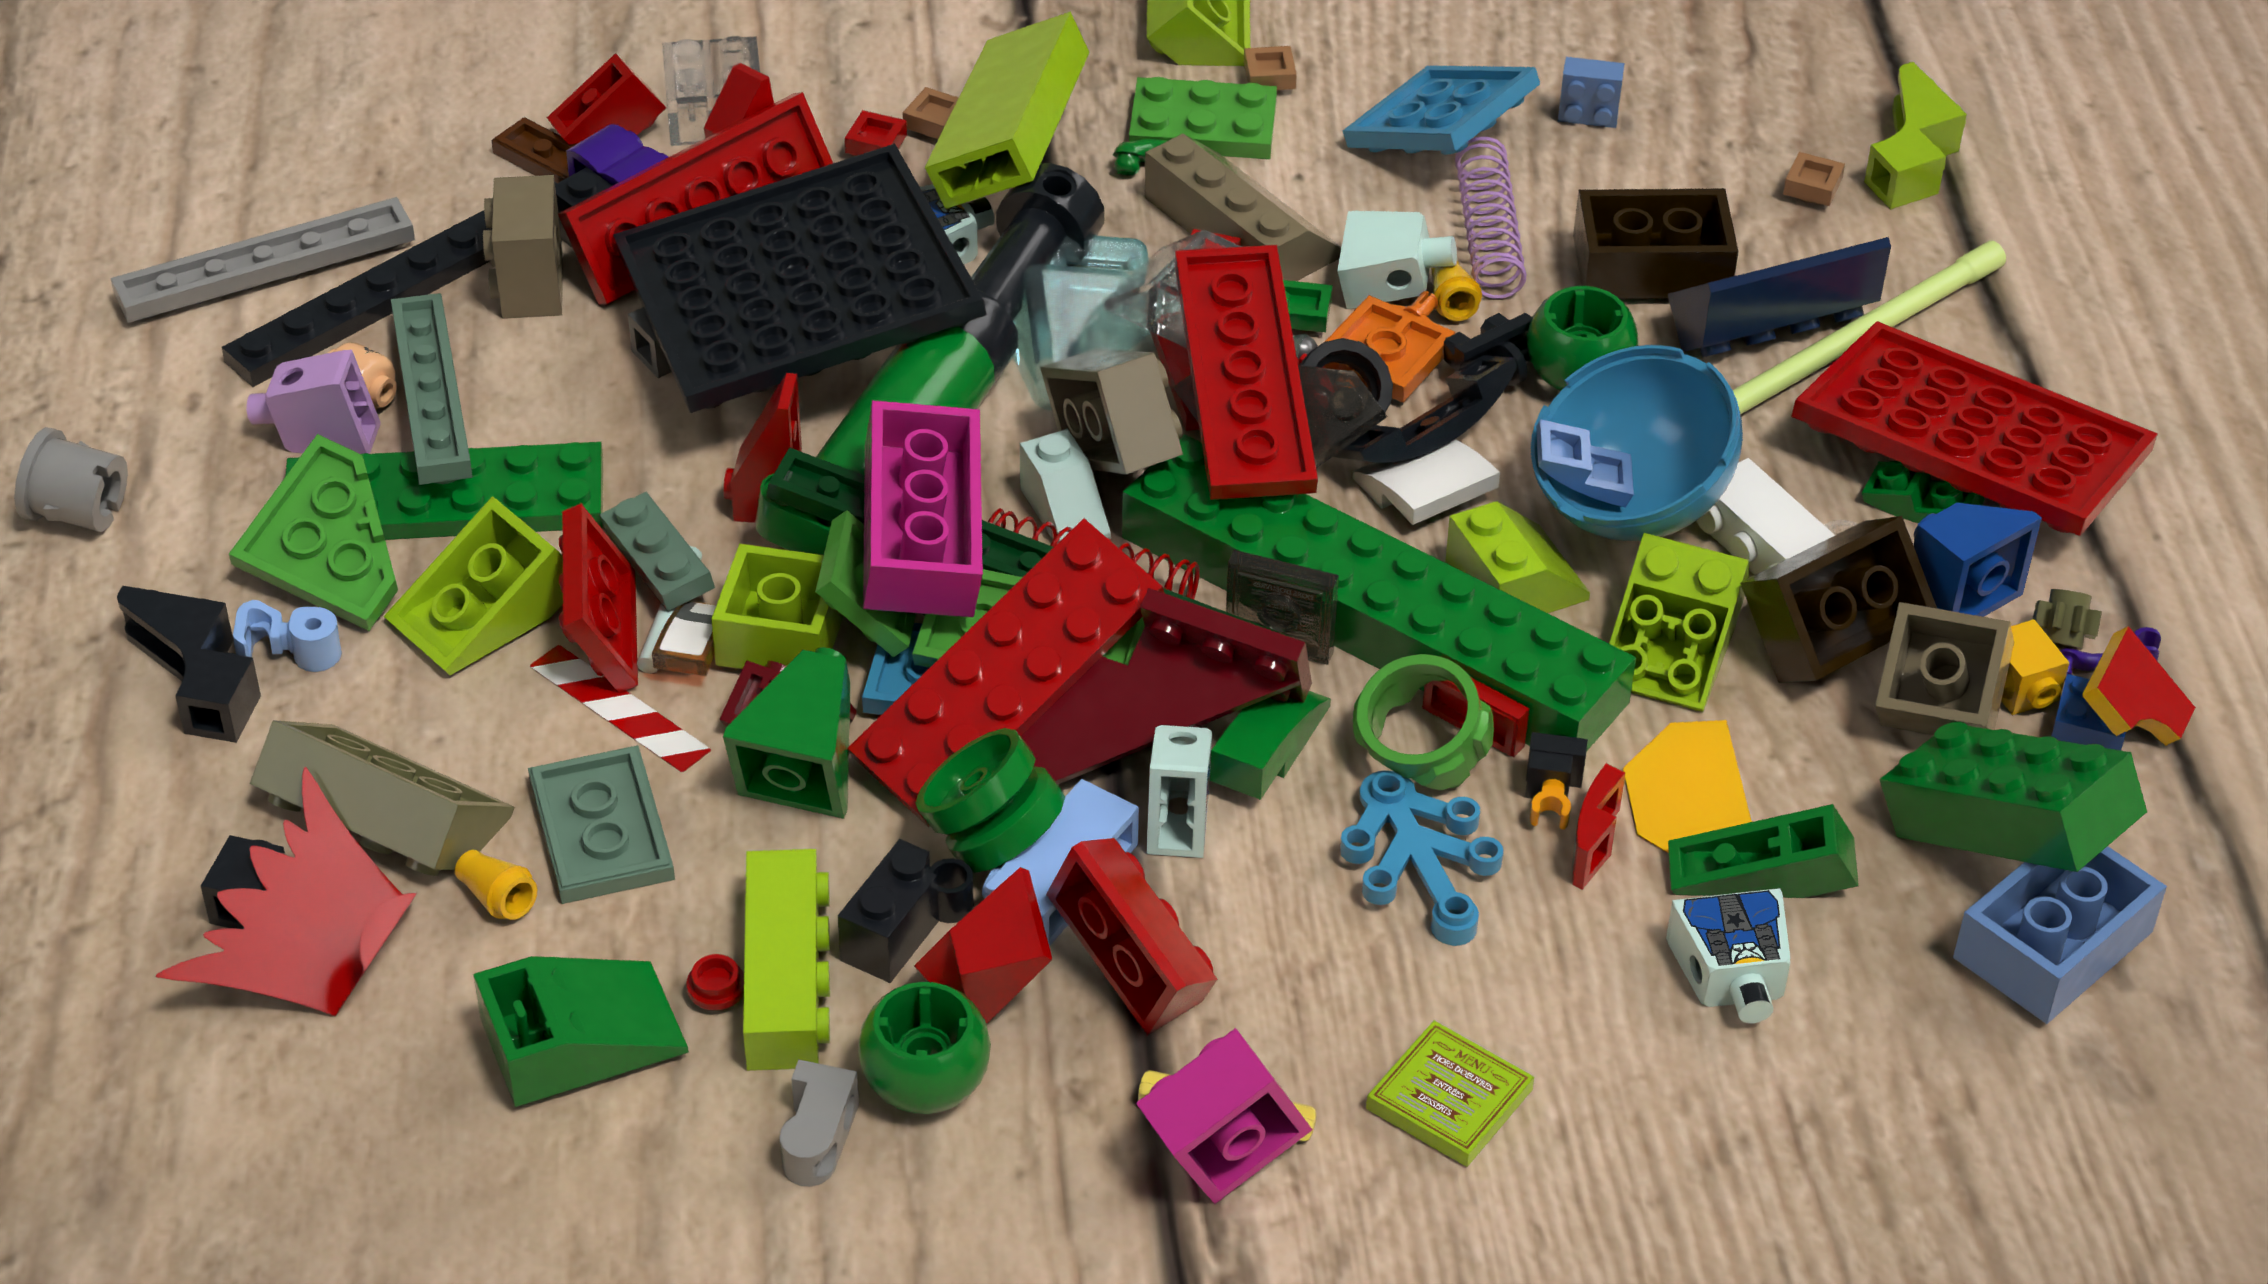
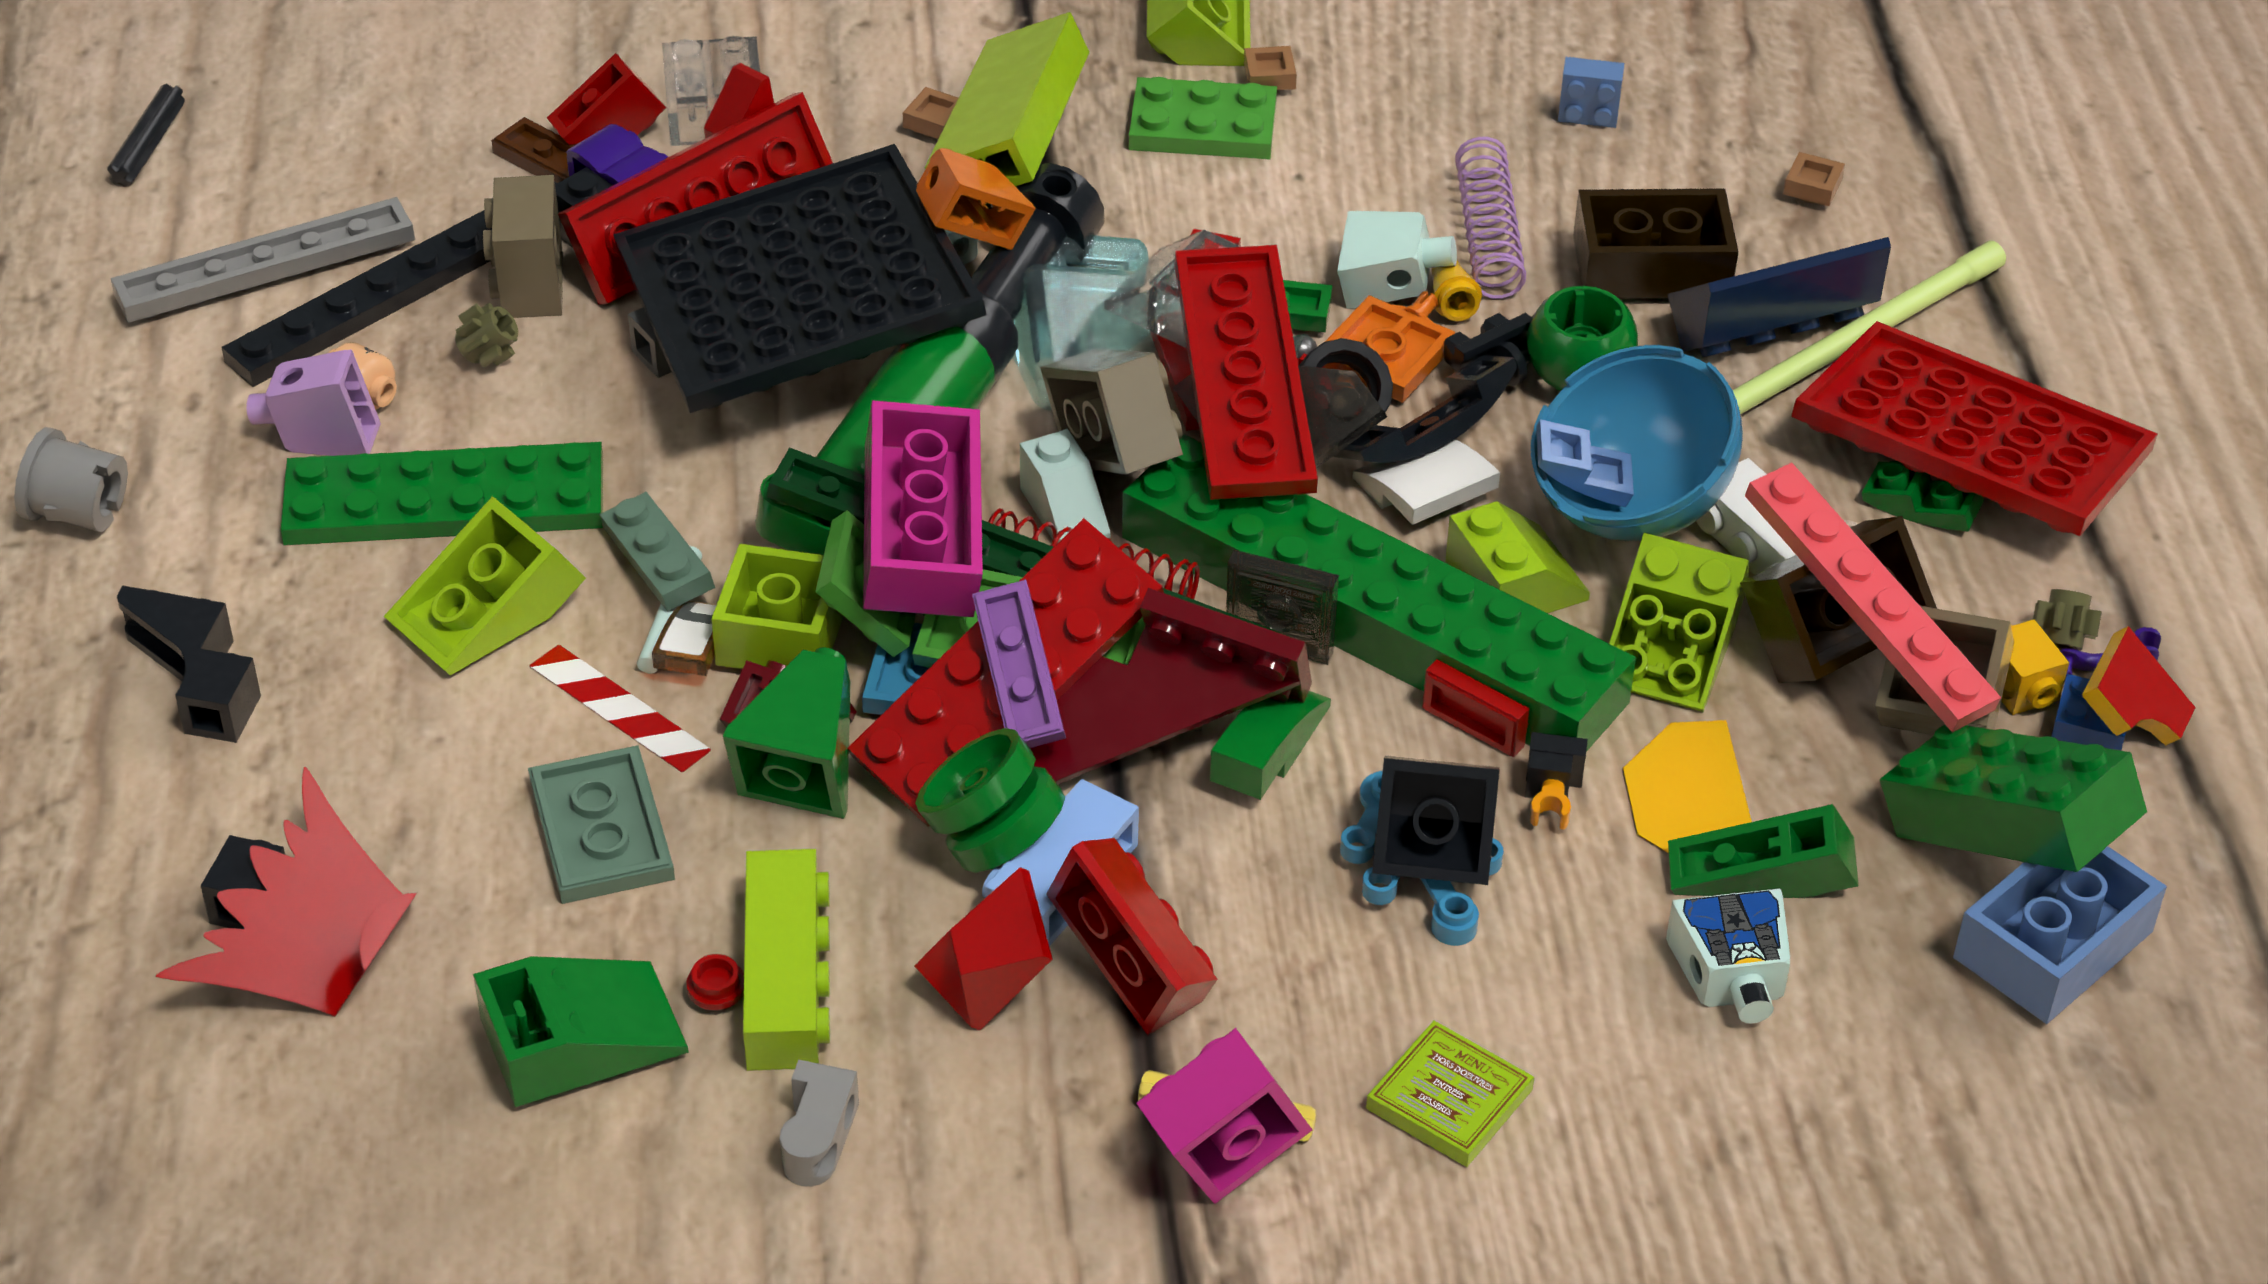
bright green plate [229,434,398,631] -> none
light blue leg [233,600,342,672] -> none
olive slope [250,720,515,876] -> none
sand green plate [391,293,473,485] -> none
yellow cone [455,850,537,920] -> none
red plate [559,503,638,693] -> none
red slope [723,373,802,523] -> none
black hinge [838,839,974,983] -> none
red plate [844,110,907,156] -> none
green wheel [858,982,991,1114] -> none
green arm [1113,139,1167,175] -> none
dark tan slope [1145,134,1341,281] -> none
light aqua torso [1147,725,1212,858] -> none
dark azure plate [1342,66,1540,155] -> none
bright green piece [1352,654,1494,790] -> none
red slope [1572,763,1625,890] -> none
lime arch [1864,62,1967,209] -> none
blue slope [1913,503,2042,617] -> none
none -> black axle [107,84,185,186]
none -> olive gear [455,303,518,367]
none -> orange torso [916,148,1036,250]
none -> medium lavender tile [972,580,1066,748]
none -> black slope [1372,756,1500,885]
none -> coral plate [1745,462,2001,733]

